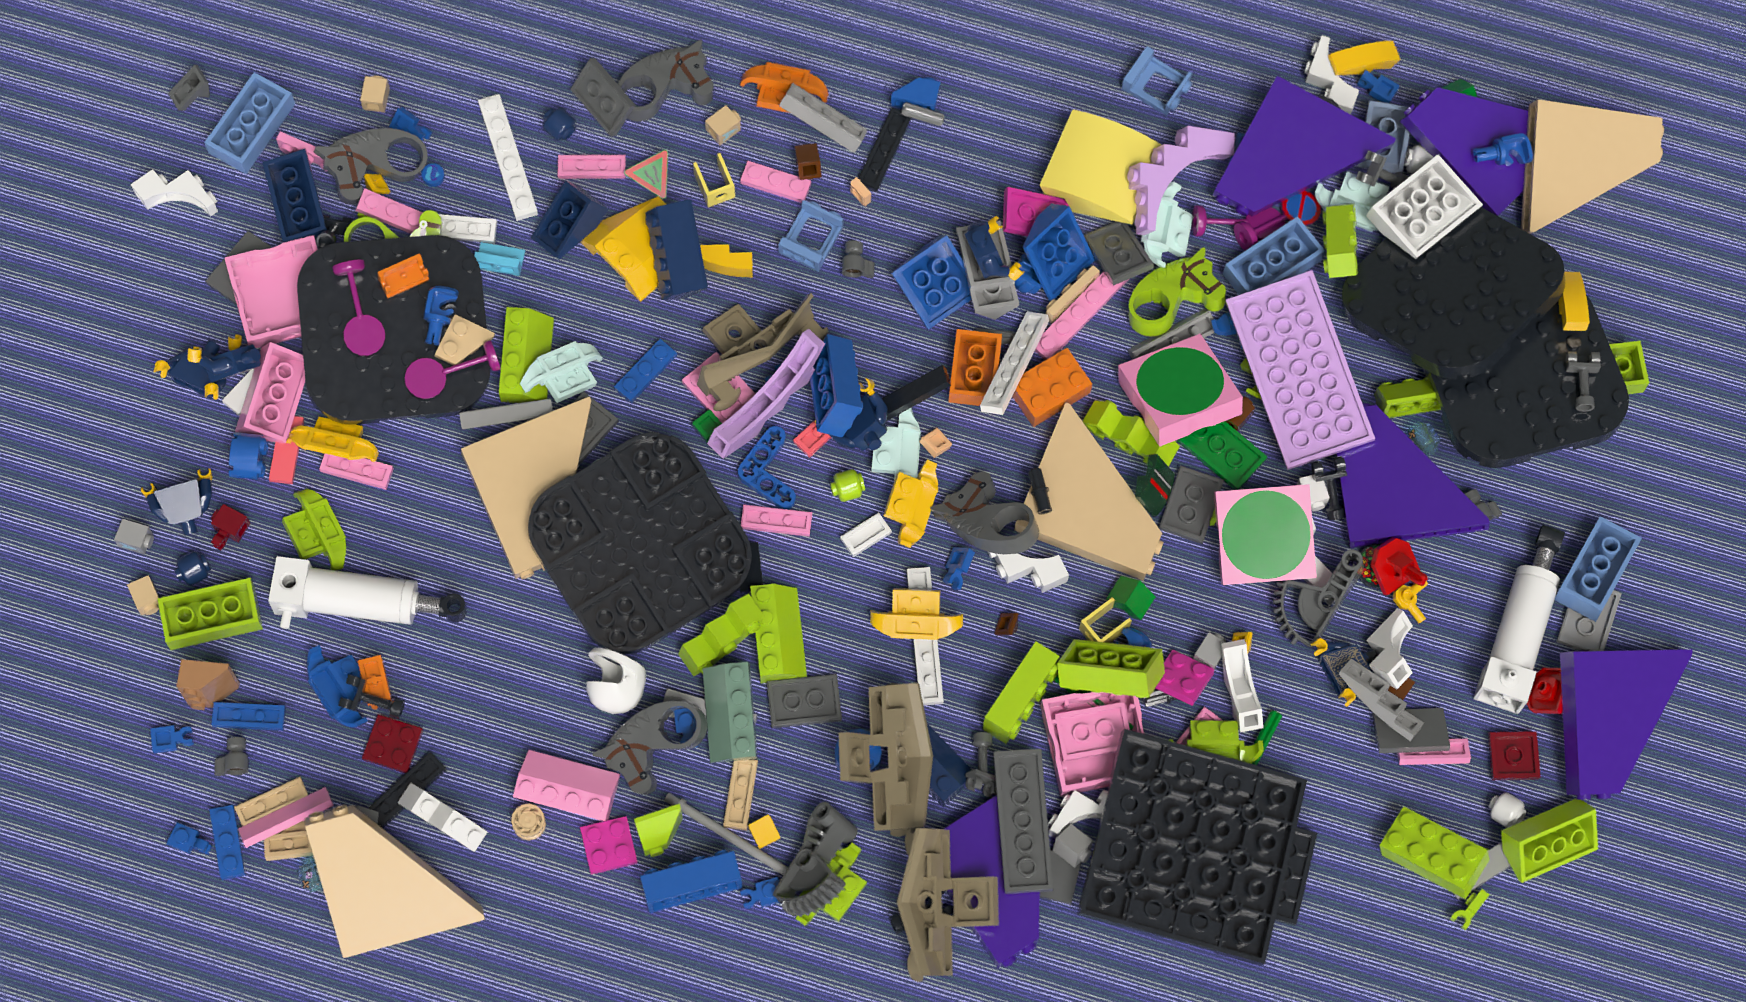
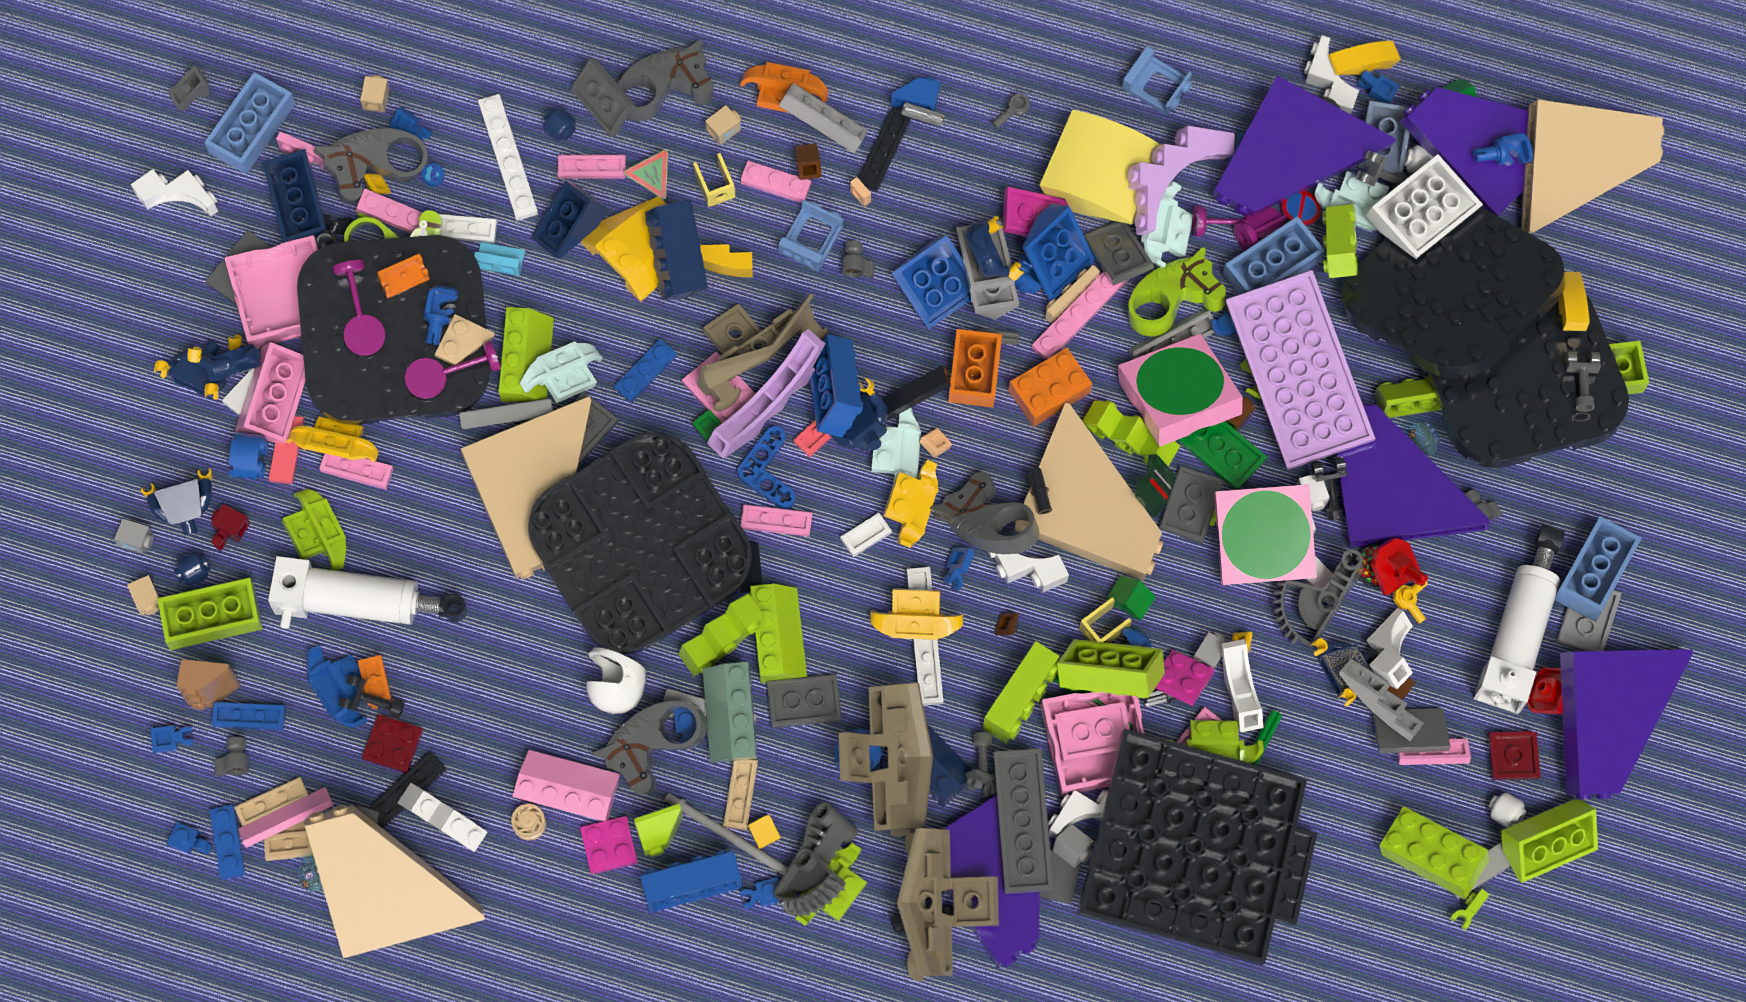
lime head [830,469,865,502] -> none
white plate [980,312,1049,415] -> none
none -> dark grey plate [992,93,1030,129]

